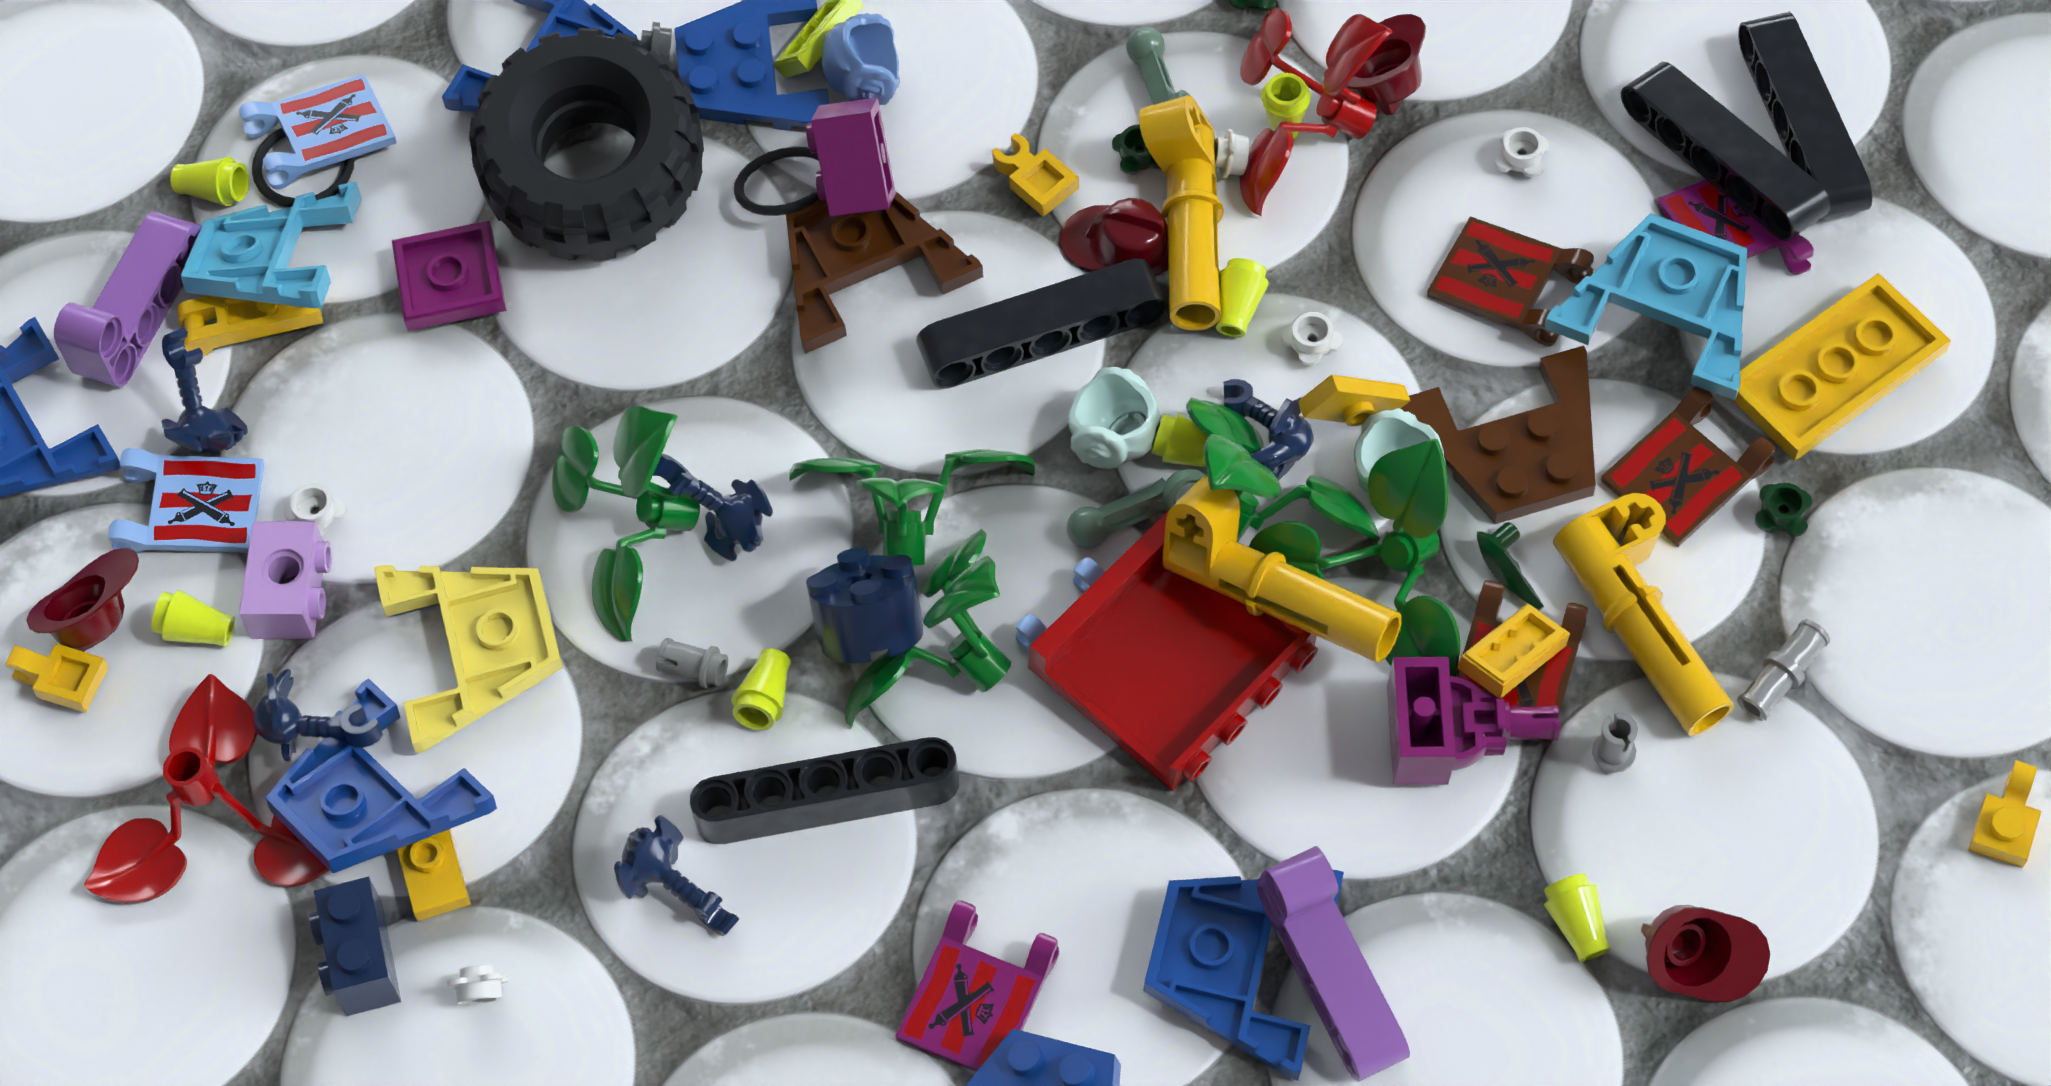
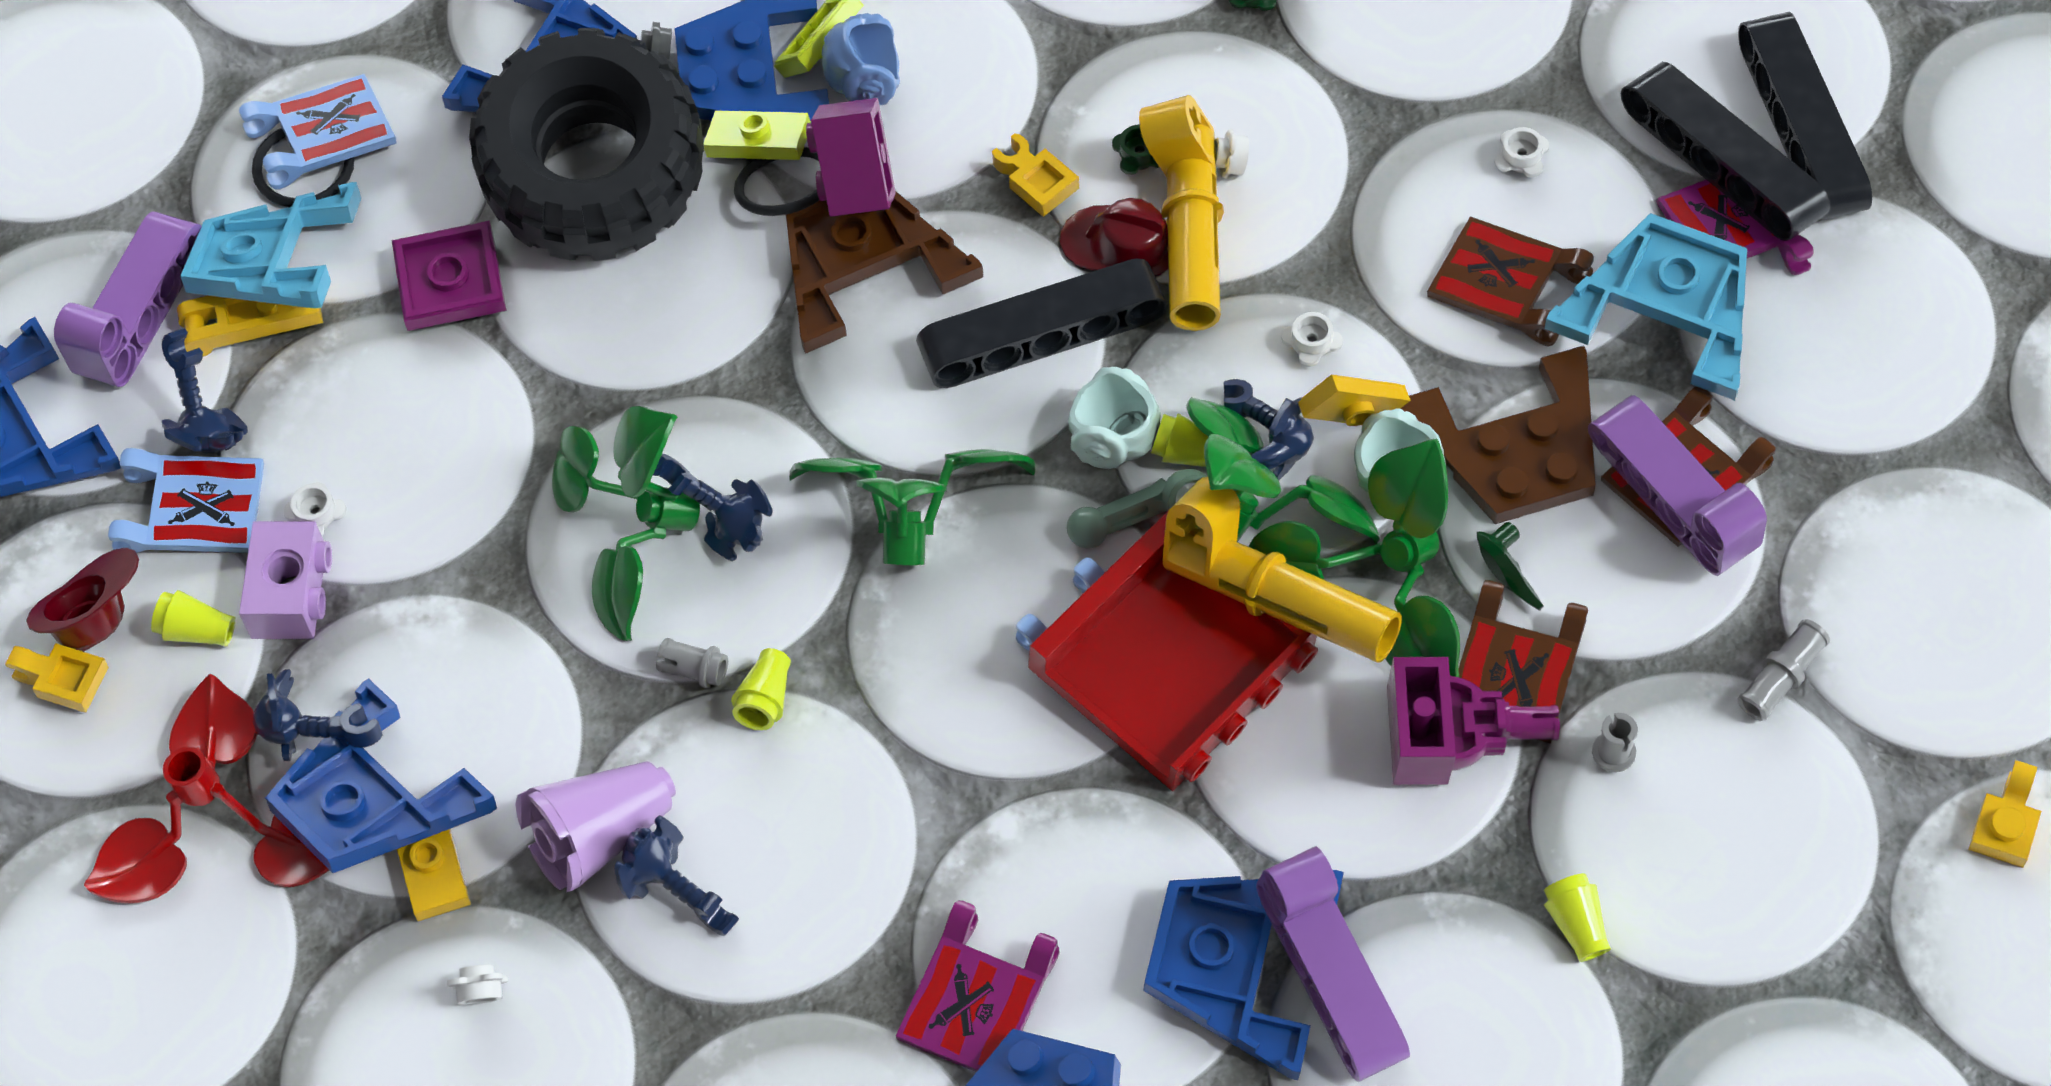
neon yellow cone [170,157,249,206] -> none
dark blue brick [309,876,402,1016] -> none
light yellow wing [374,565,563,753] -> none
black beam [690,737,959,844] -> none
dark blue brick [806,548,923,663] -> none
green plant [845,529,1011,728] -> none
sand green piece [1126,27,1190,105] -> none
neon yellow cone [1216,258,1269,338] -> none
red plant [1239,8,1392,216] -> none
neon yellow cone [1261,73,1311,140] -> none
dark red piece [1346,14,1426,115] -> none
yellow plate [1458,603,1570,699] -> none
yellow piece [1553,493,1734,736] -> none
dark red piece [1641,905,1771,1002] -> none
yellow plate [1731,273,1951,461] -> none
dark green plate [1755,483,1812,537] -> none
none -> lavender cone [515,761,676,892]
none -> neon yellow plate [703,111,811,160]
none -> medium lavender beam [1588,395,1767,576]

